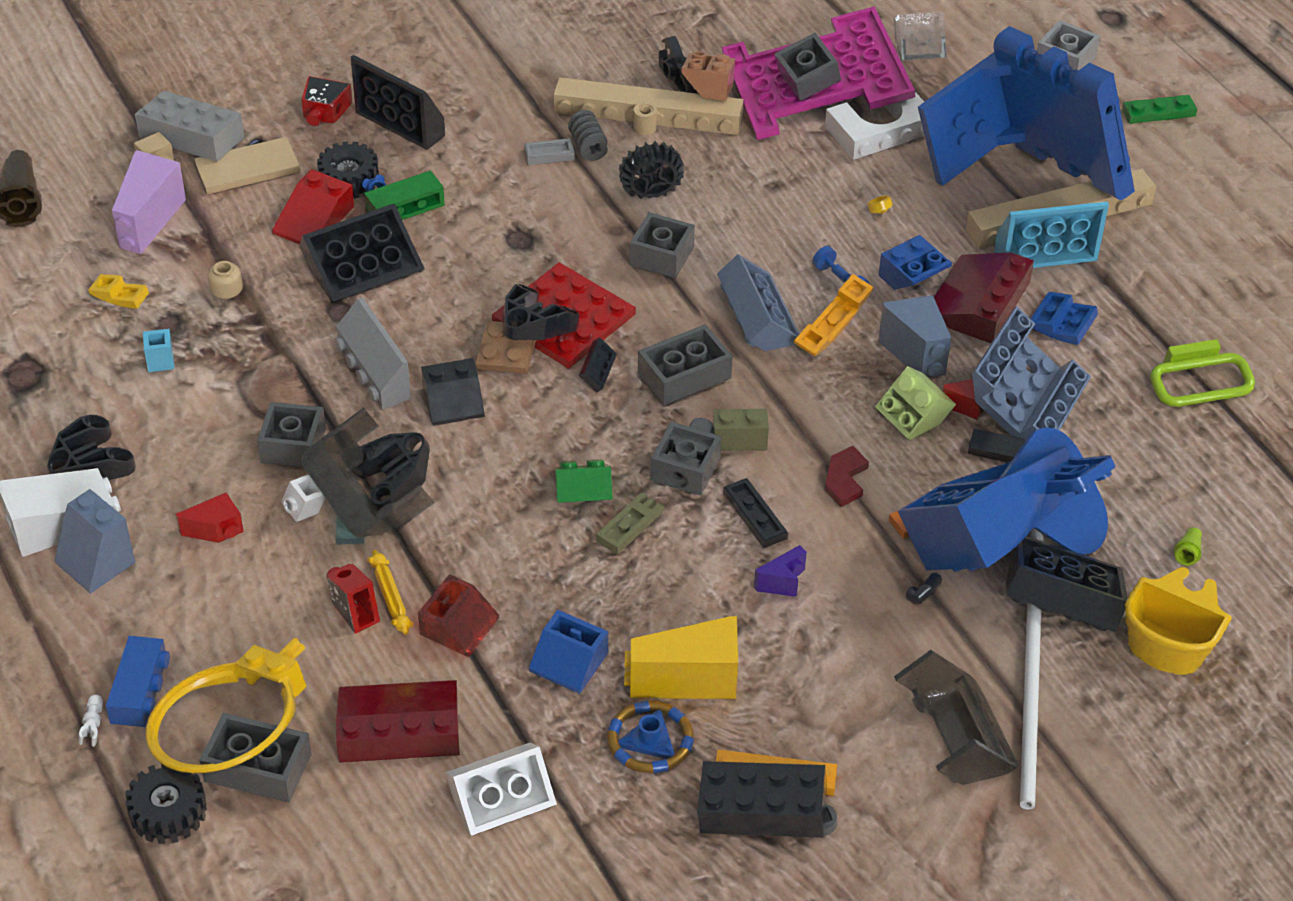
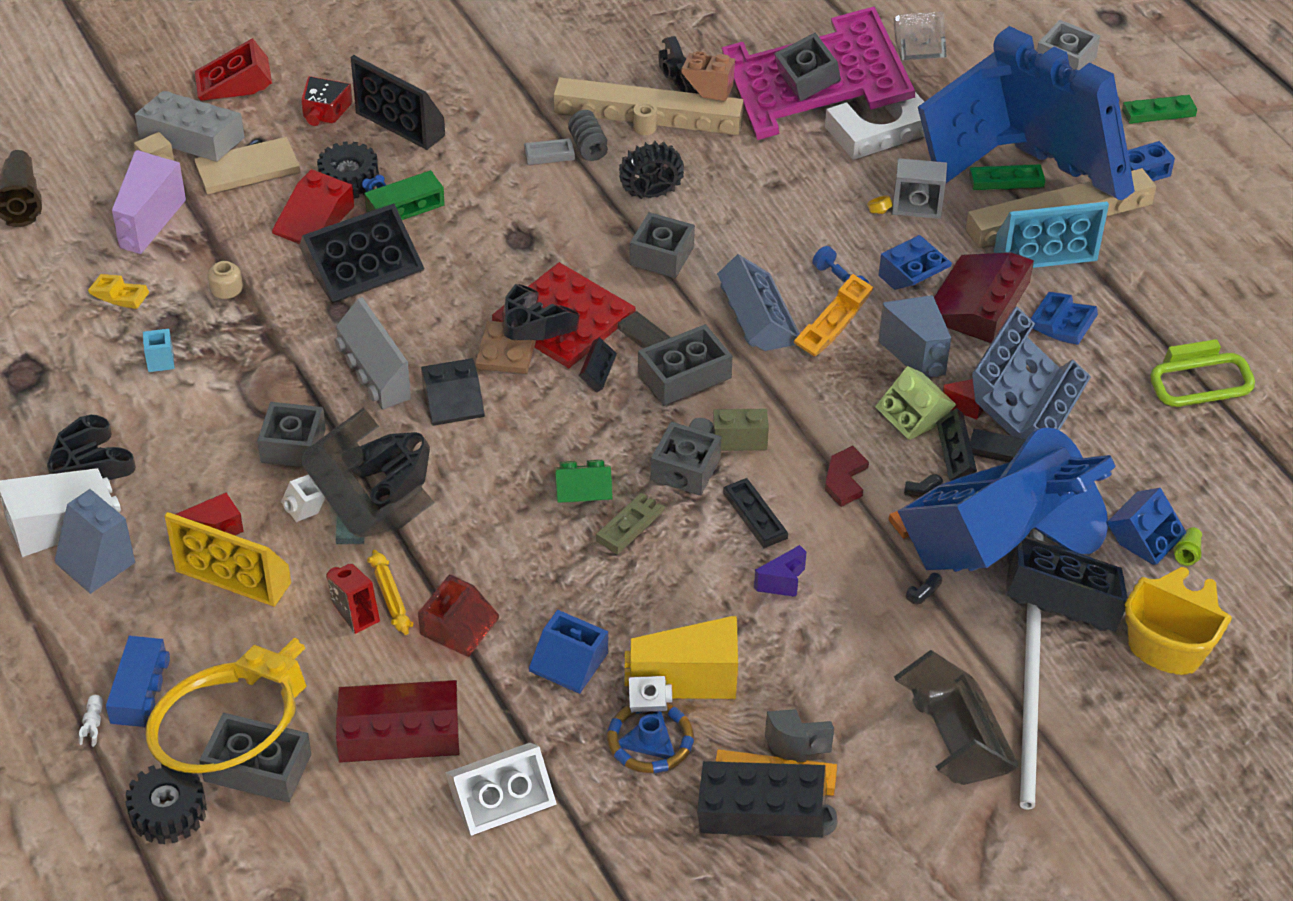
none -> yellow slope [164,512,291,607]
none -> red slope [195,38,272,101]
none -> clear smoke tile [618,311,671,349]
none -> white brick [629,676,672,712]
none -> dark grey brick [765,709,834,762]
none -> light grey brick [892,158,947,219]
none -> black arm [904,474,943,497]
none -> black plate [936,408,977,481]
none -> green plate [969,164,1045,190]
none -> blue slope [1106,488,1186,565]
none -> blue brick [1128,141,1175,181]

